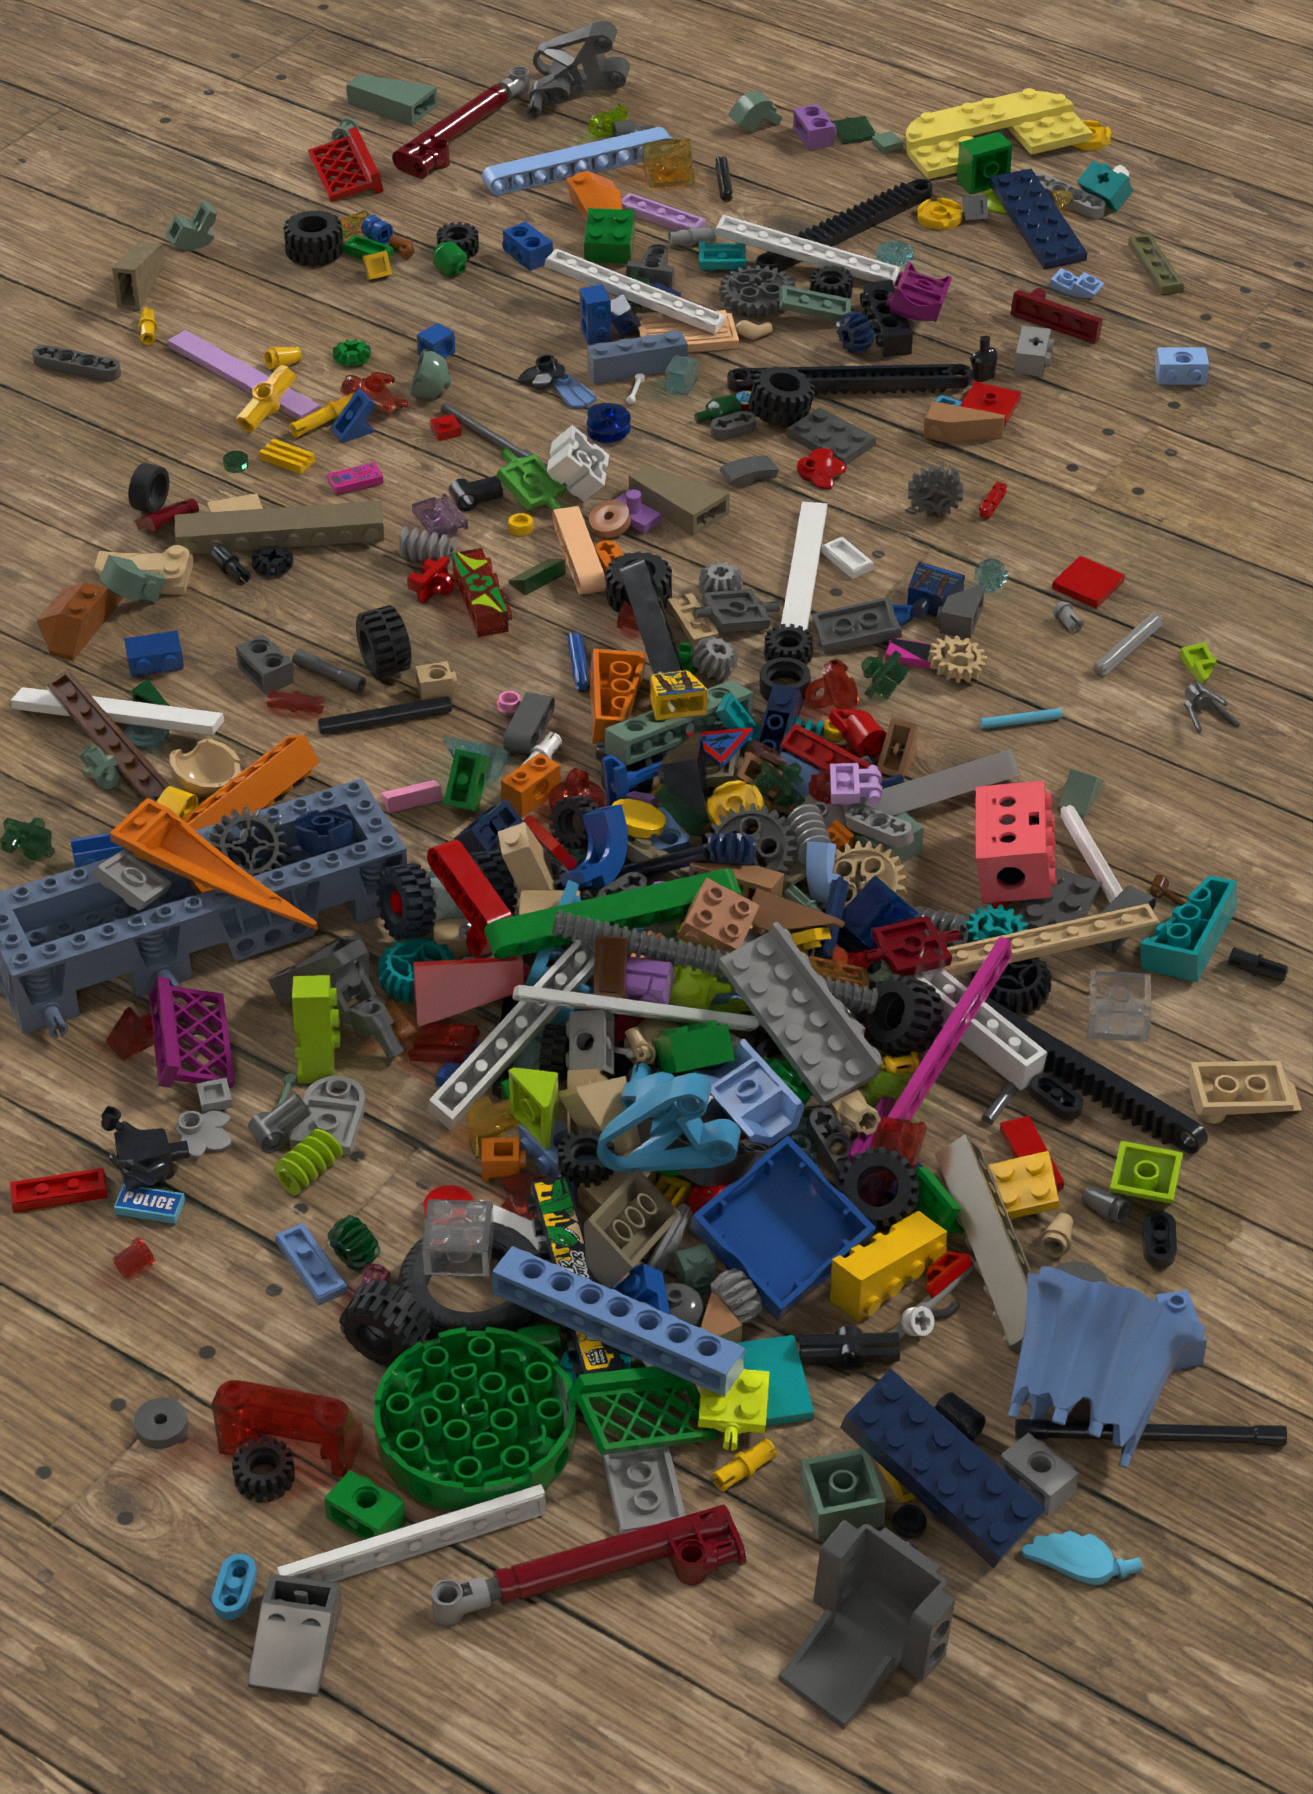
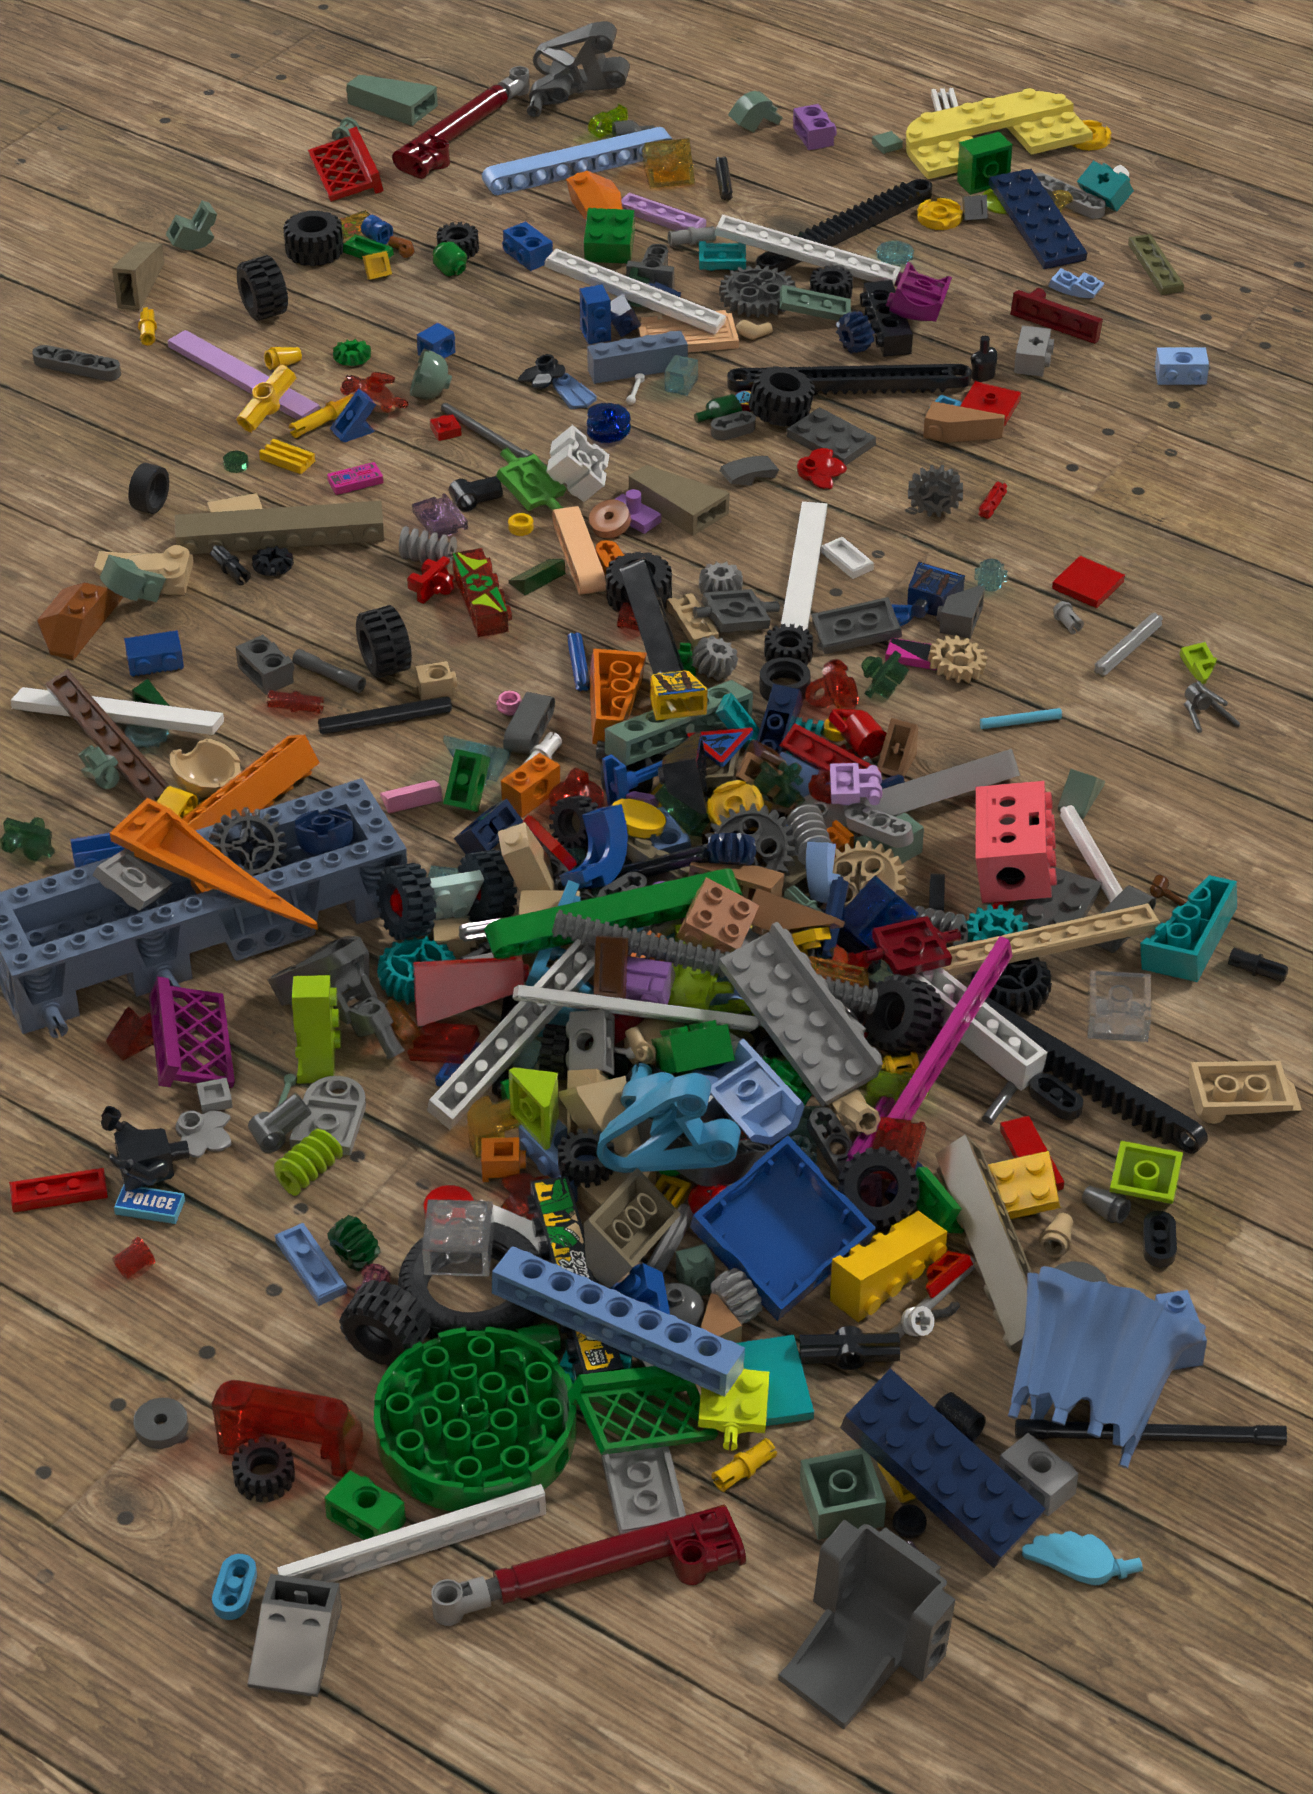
dark red plate [134,498,199,532] -> none
red beam [427,840,512,958] -> none
clear green piece [831,116,877,145] -> none
none -> black tyre [237,255,288,321]
none -> black beam [929,873,945,911]
none -> white tile [931,88,958,112]

